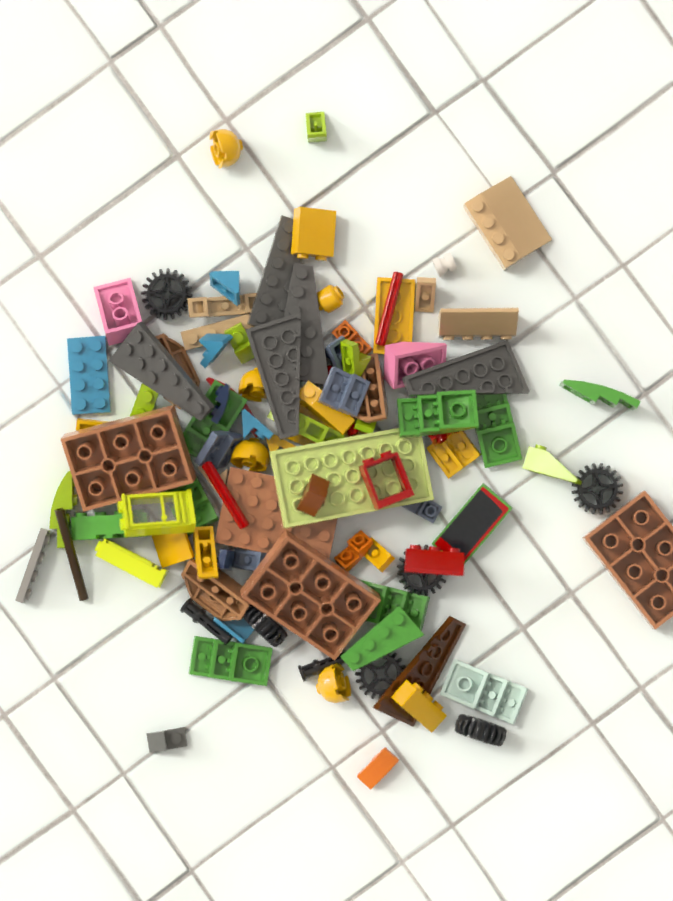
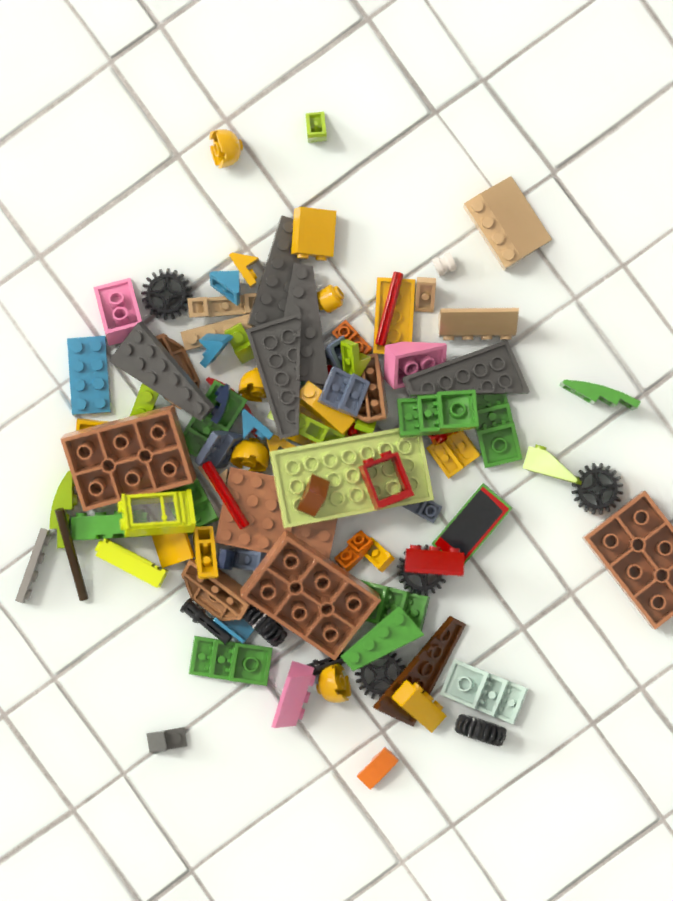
none -> yellow slope [229,253,259,288]
none -> bright pink slope [271,661,316,728]

